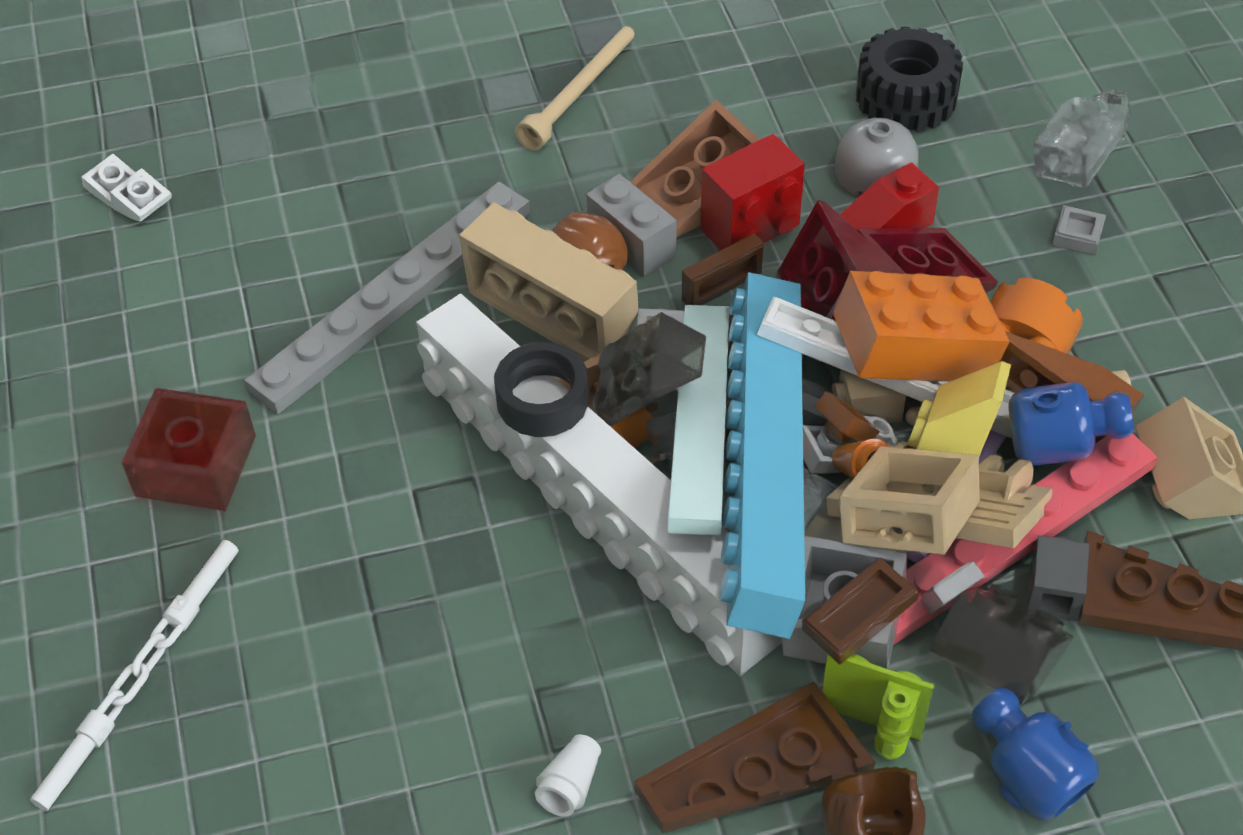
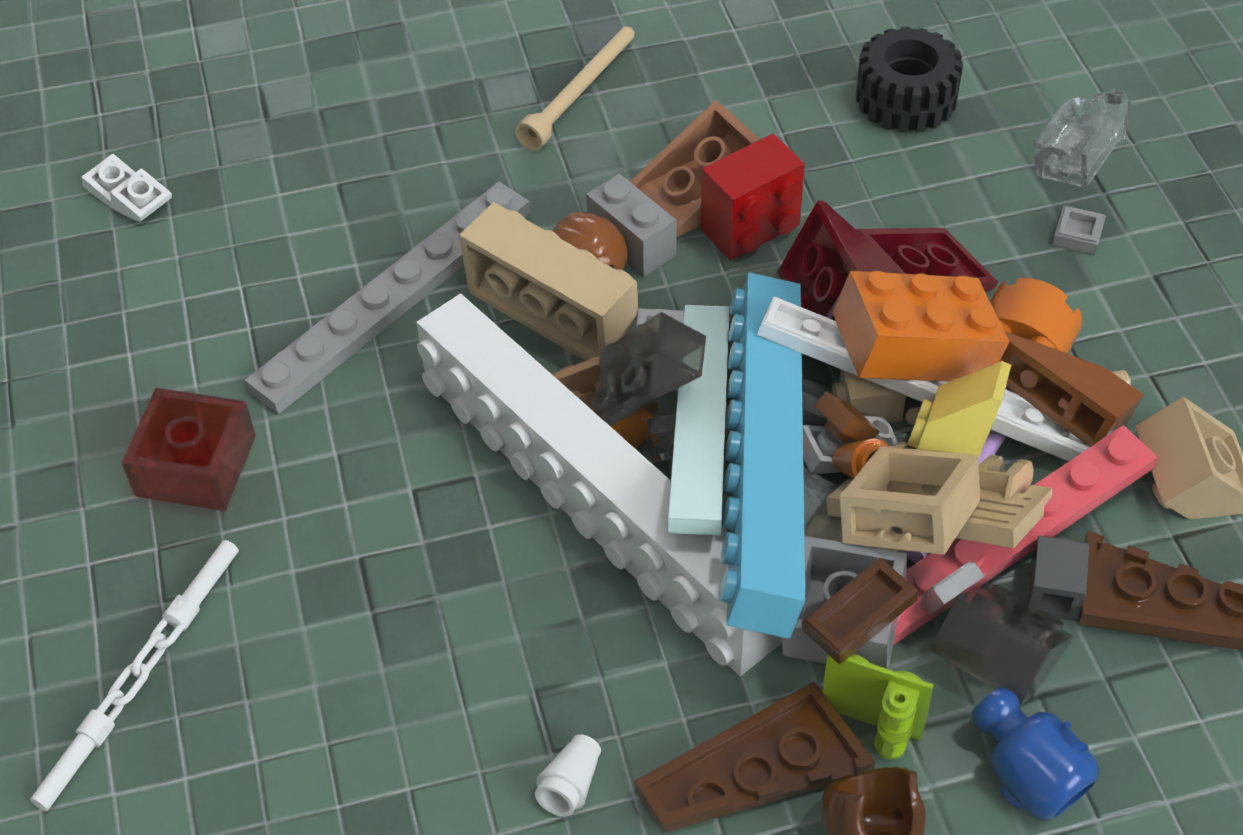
black tyre [494,342,589,438] -> none
reddish brown tile [682,233,764,305] -> none
light grey cylinder [834,118,919,197] -> none
red slope [840,162,939,230] -> none
blue piece [1008,382,1134,466] -> none

